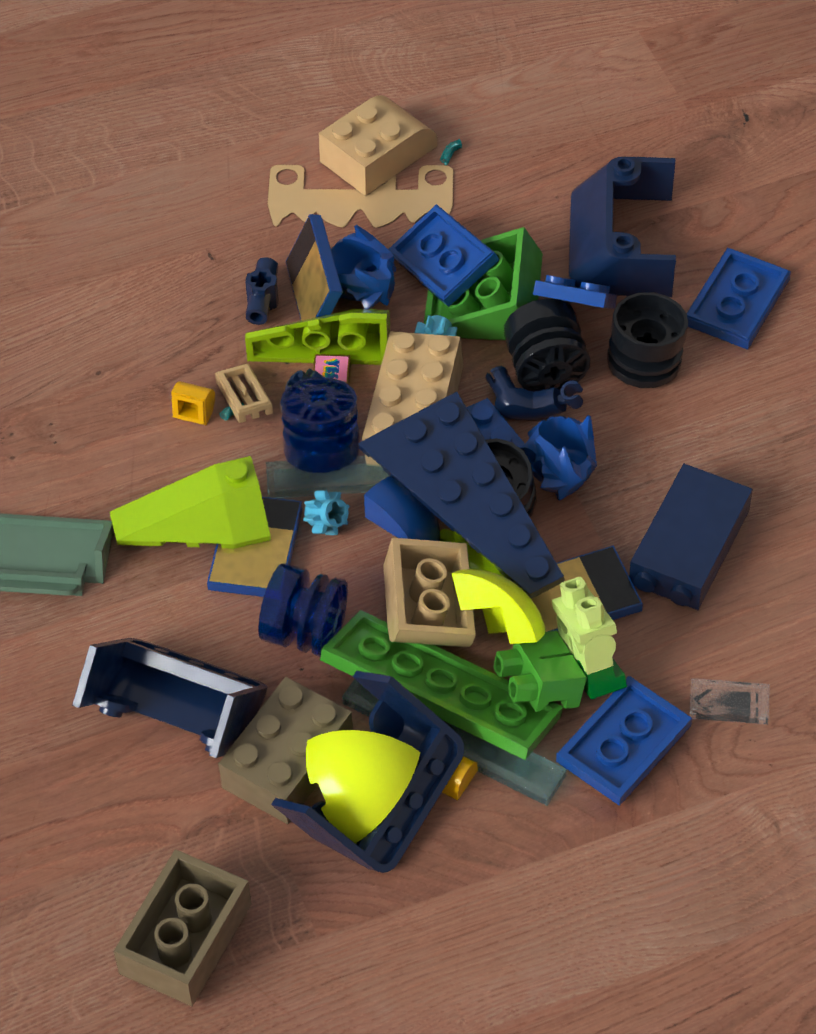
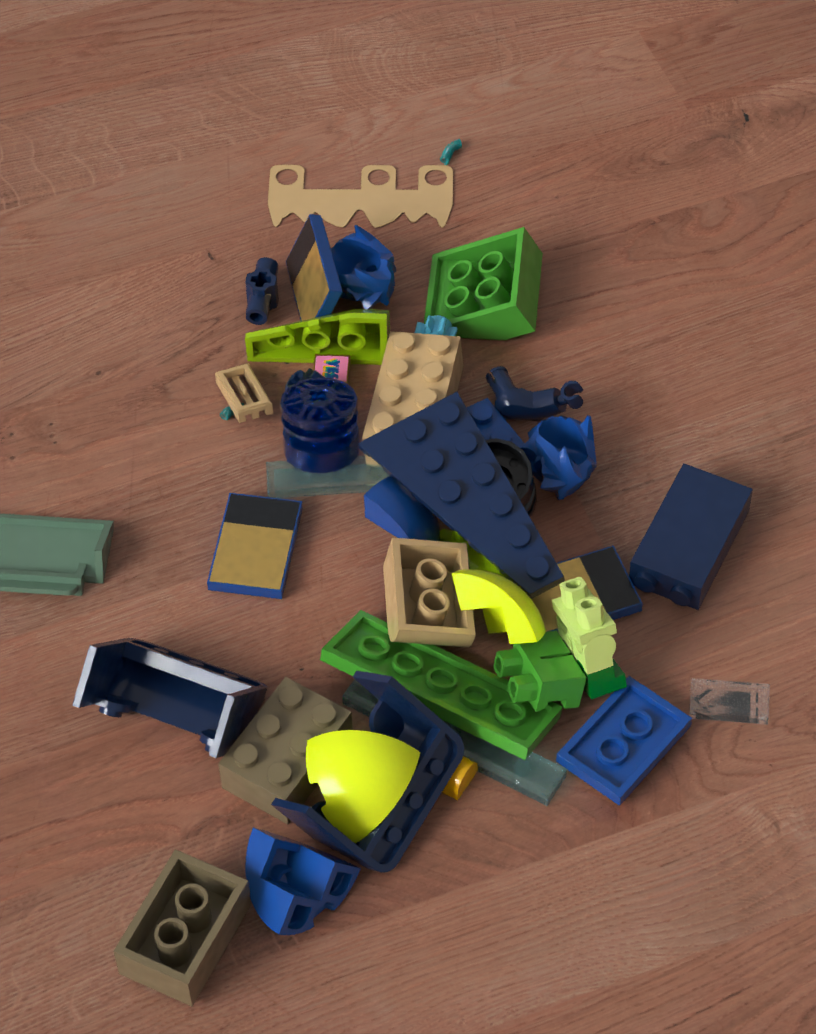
lime wedge [110,456,271,549] -> none
yellow brick [171,381,215,425] -> none
clear blue wheel [258,563,348,657] -> none
medium azure gear [303,490,350,535] -> none
tan brick [319,95,438,196] -> none
blue tile [388,204,500,307] -> none
black wheel [504,298,590,392] -> none
blue plate [533,275,617,309] -> none
dark blue windscreen [568,156,676,298] -> none
black wheel [607,292,688,388] -> none
blue tile [687,247,791,350] -> none
none -> blue brick [245,827,361,935]

